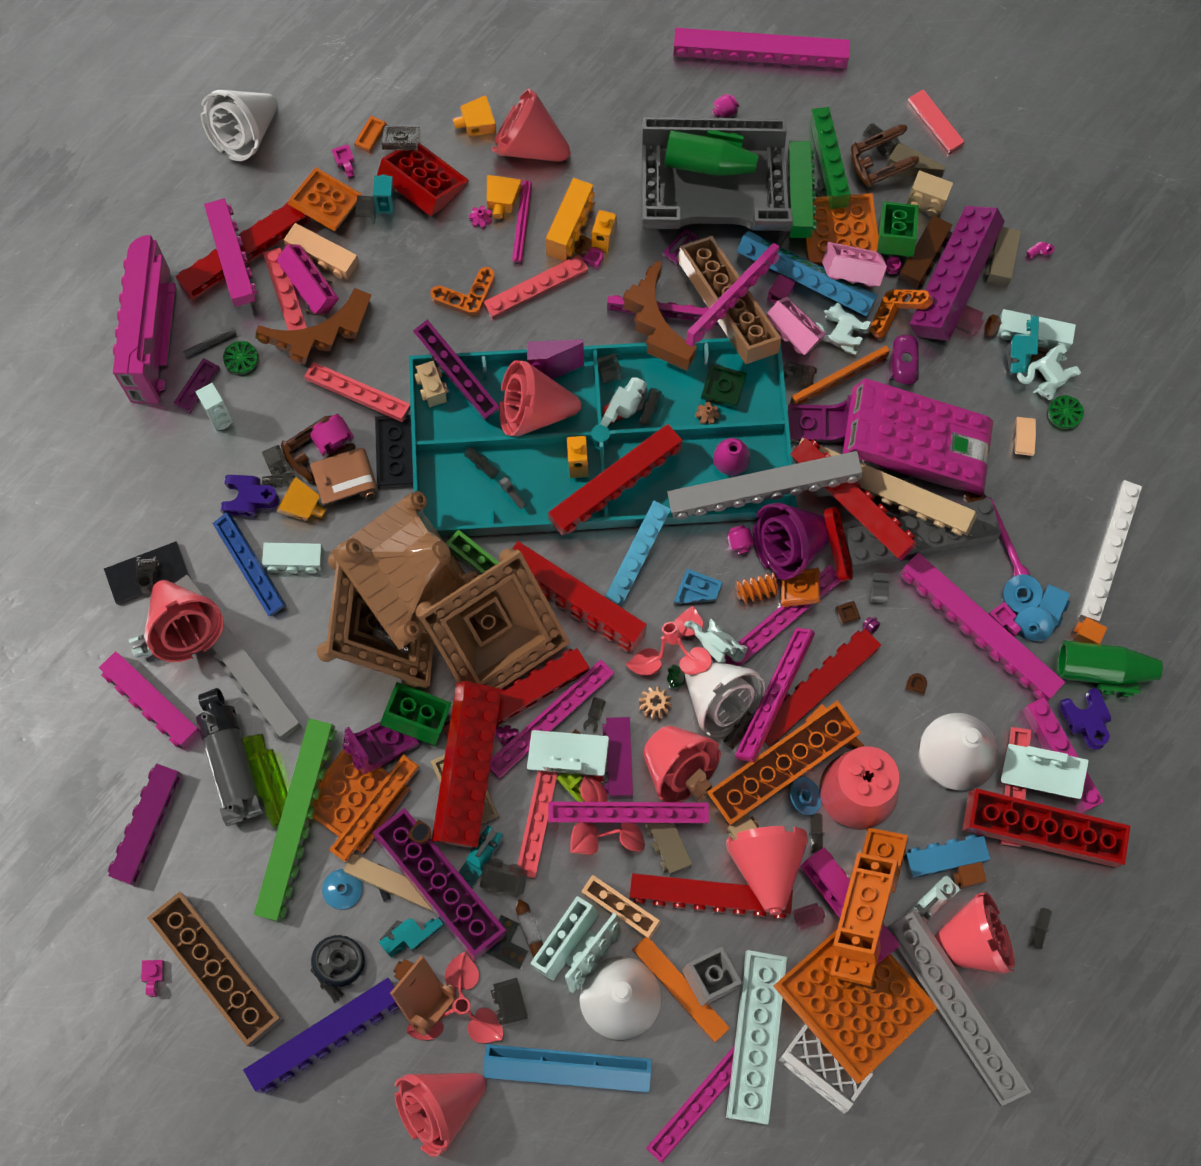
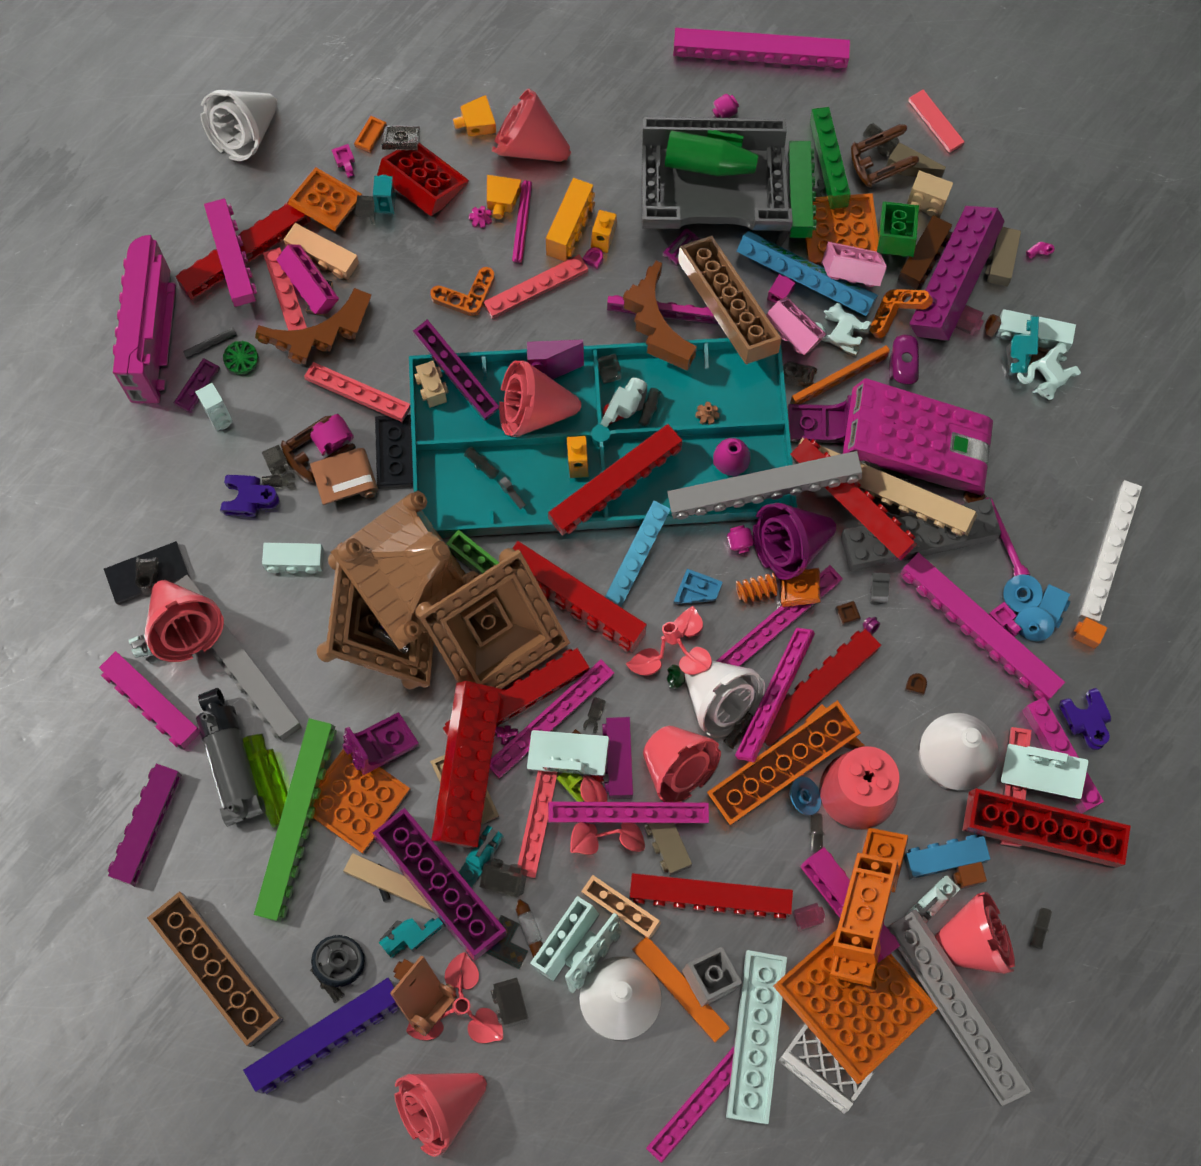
dark pink plate [141,960,164,997] -> none
blue plate [212,512,286,616] -> none
light orange torso [276,477,326,521] -> none
dark azure dish [322,869,363,910] -> none
orange tile [329,755,420,863] -> none
green brick [380,682,452,746] -> none
tile [407,819,431,844] -> none
dark azure brick [483,1044,652,1092] -> none
reddish brown tile [575,235,592,255] -> none
light nougat gear [639,686,672,720] -> none
light aqua animal [684,619,748,663] -> none
dark pink plate [686,243,779,347] -> none
light nougat slope [686,768,712,803] -> none
dark green tile [701,363,747,409] -> none
tan brick [726,814,759,841] -> none
coral cone [726,826,808,915] -> none
red beam [824,507,853,582] -> none
dark pink plate [885,257,902,275] -> none
light nougat slope [1014,417,1036,456] -> none
green wheel [1048,395,1084,429] -> none
green piece [1058,640,1163,697] -> none

